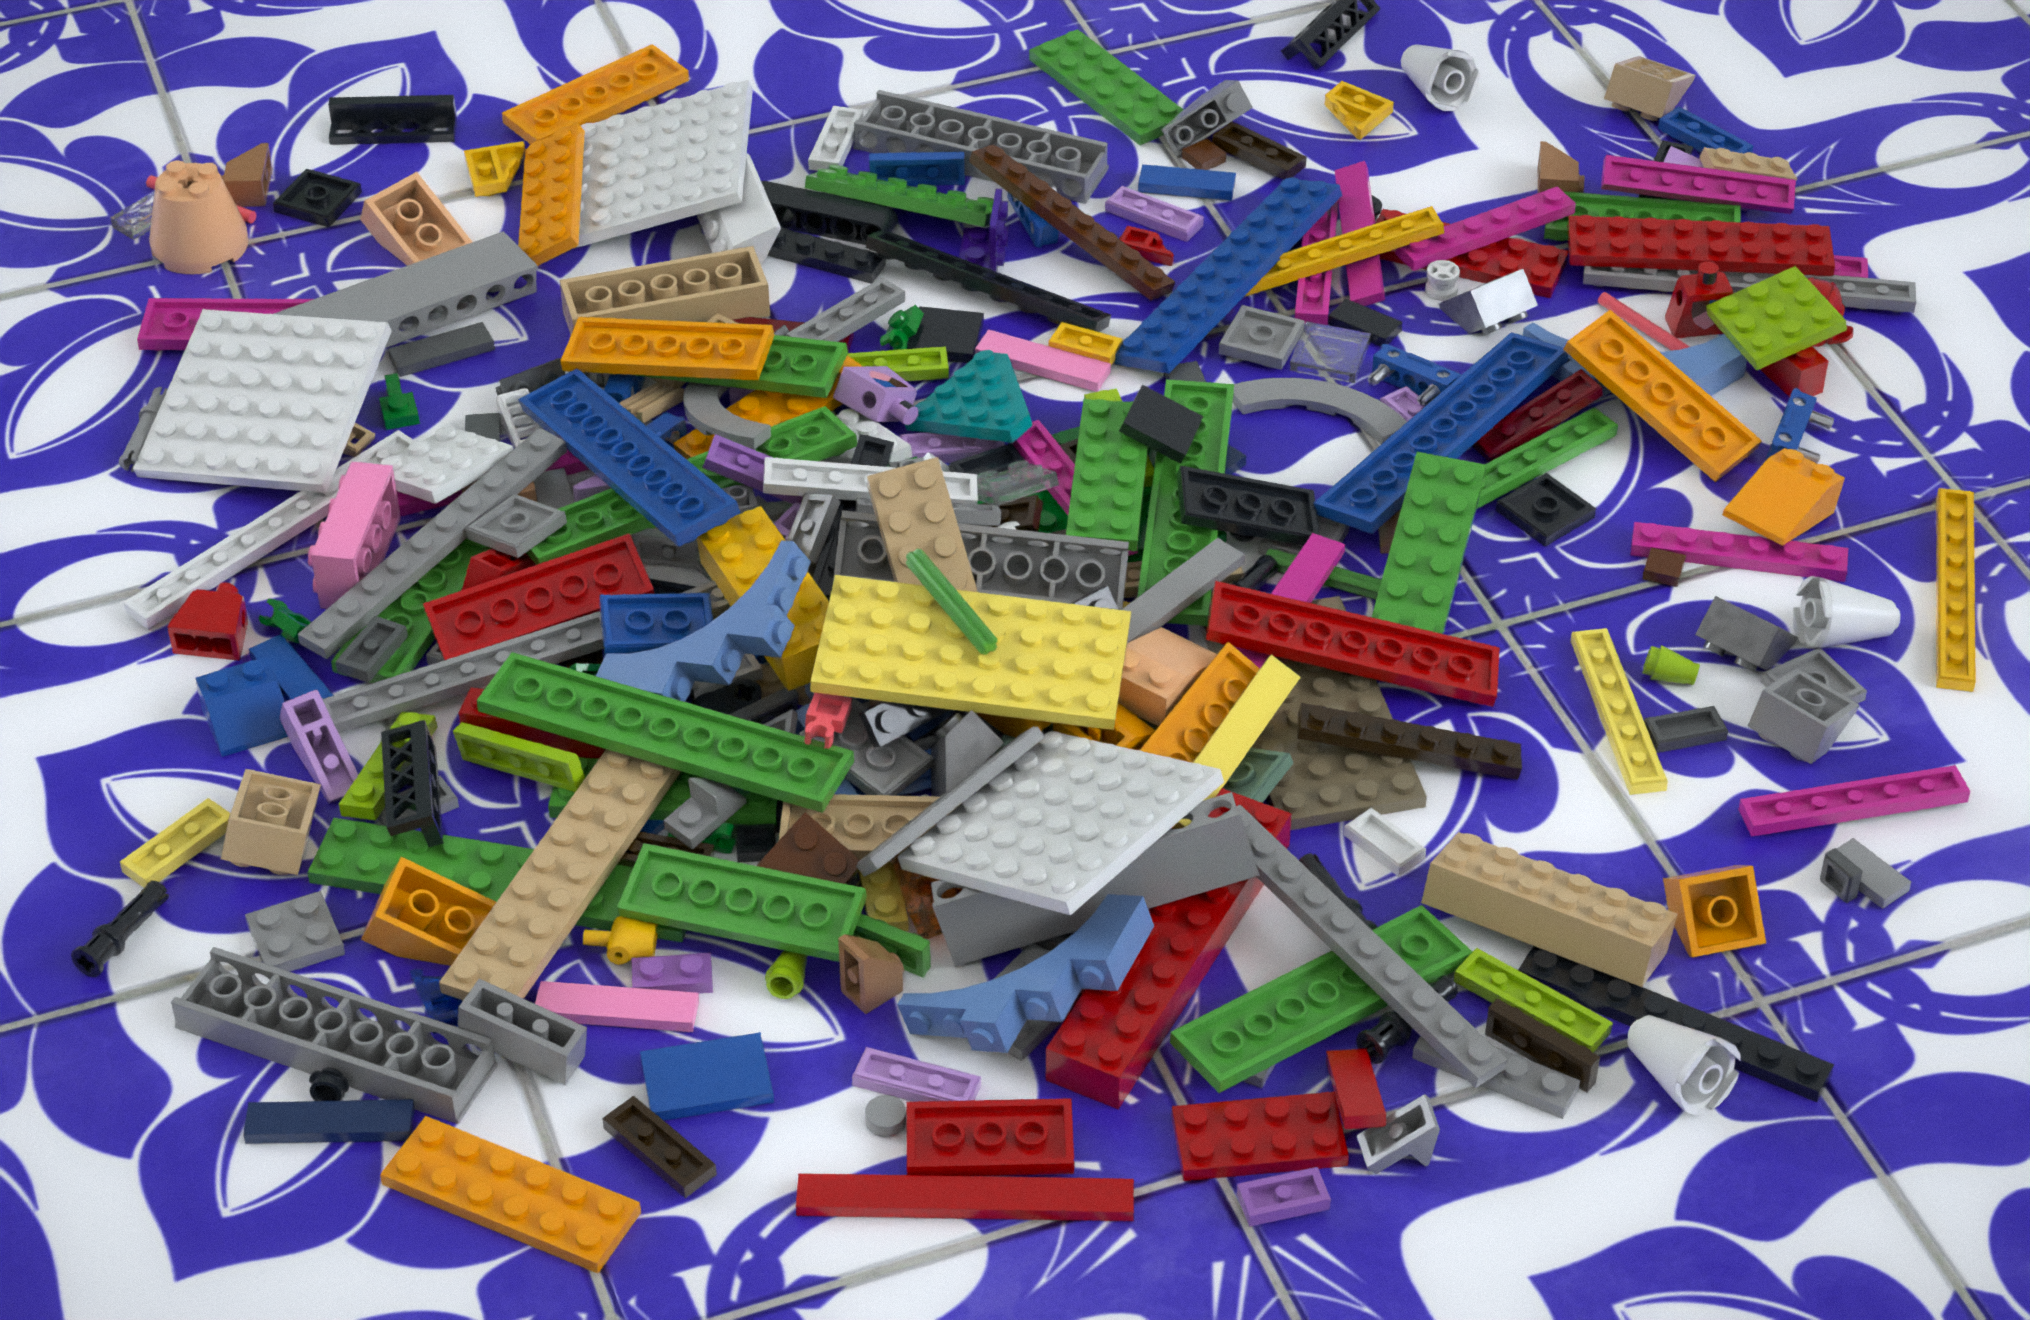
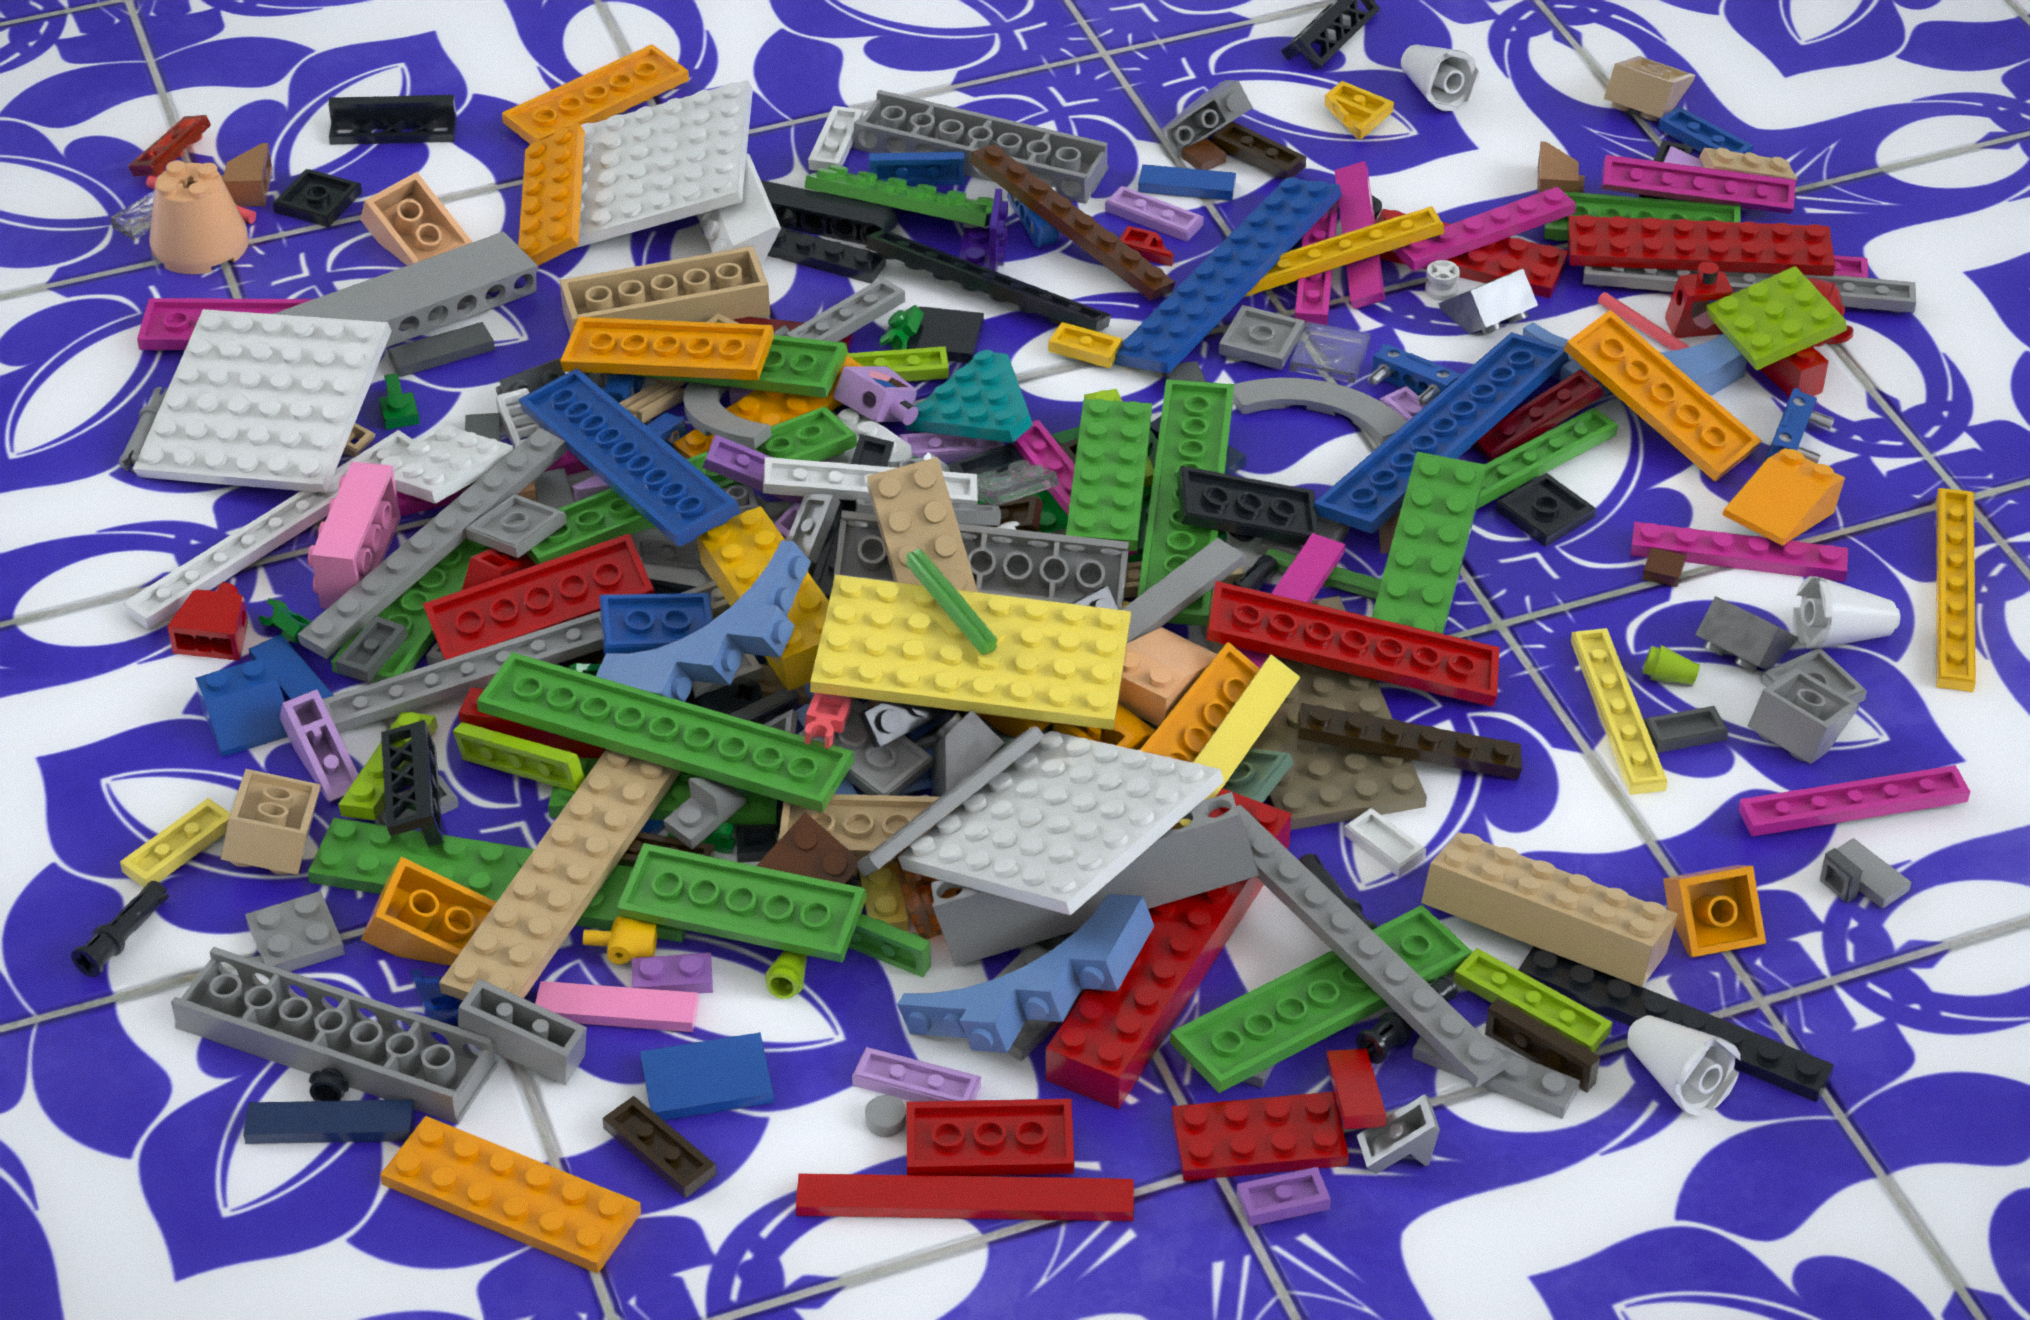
yellow wing [464,141,525,197] -> none
medium nougat slope [838,934,904,1014] -> none
bright pink tile [975,330,1111,392] -> none
bright green plate [1029,29,1184,146] -> none
black tile [1119,384,1204,463] -> none
black tile [1328,299,1402,346] -> none
none -> clear red plate [128,115,211,177]

